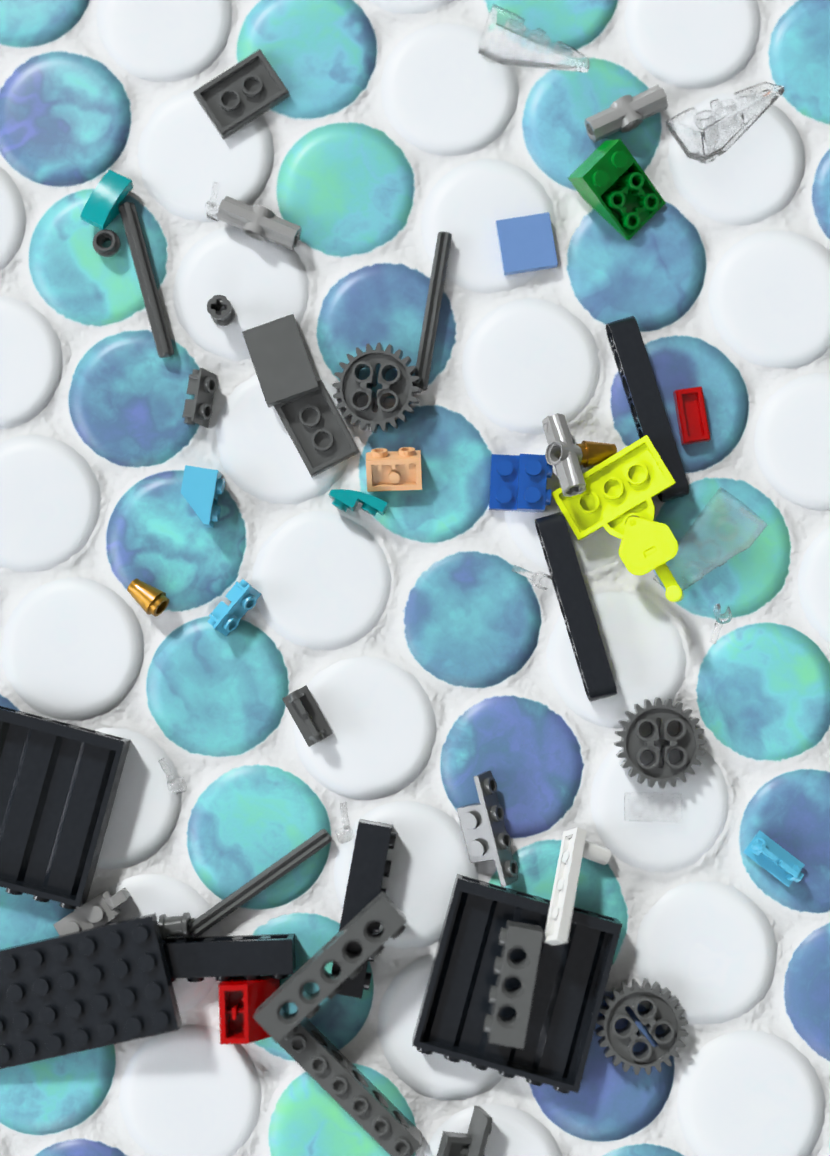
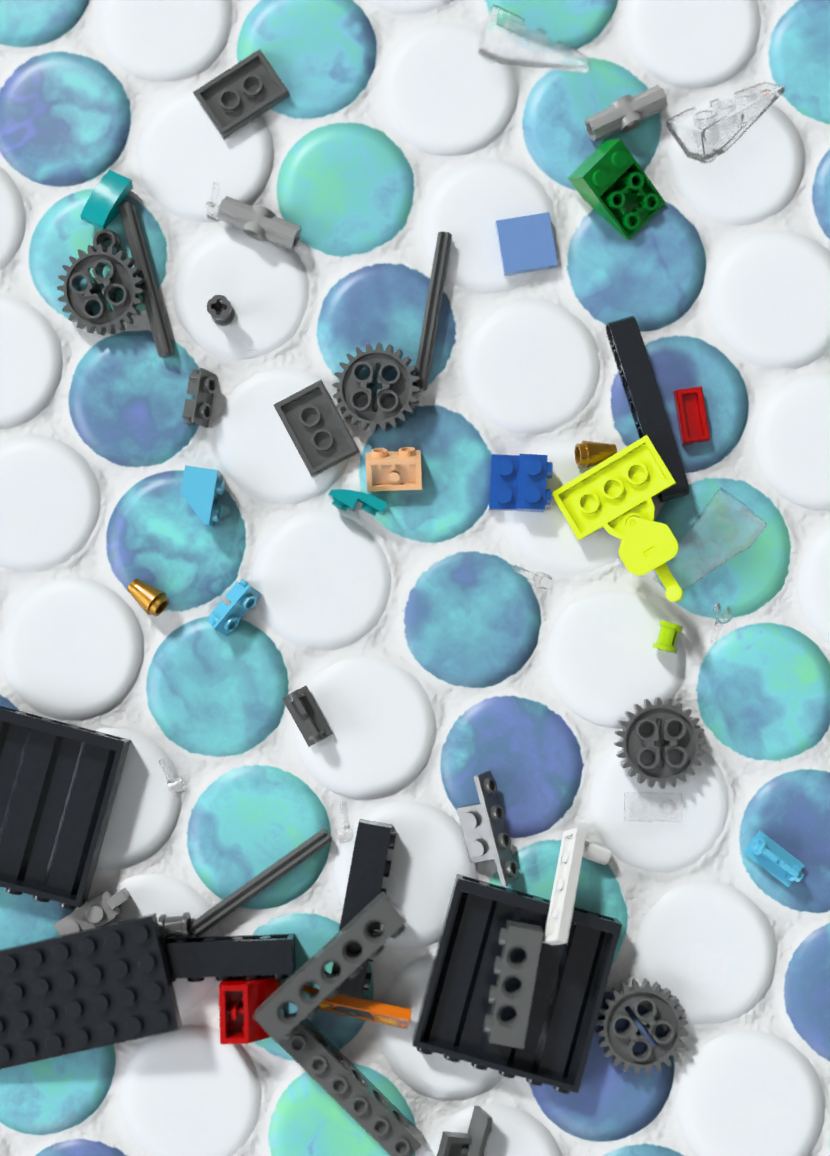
dark grey tile [242,314,320,408] -> none
black beam [535,512,617,702] -> none
light grey piece [542,413,586,497] -> none
none -> dark grey gear [57,244,147,335]
none -> orange tile [303,986,412,1029]
none -> lime bush [652,620,683,654]

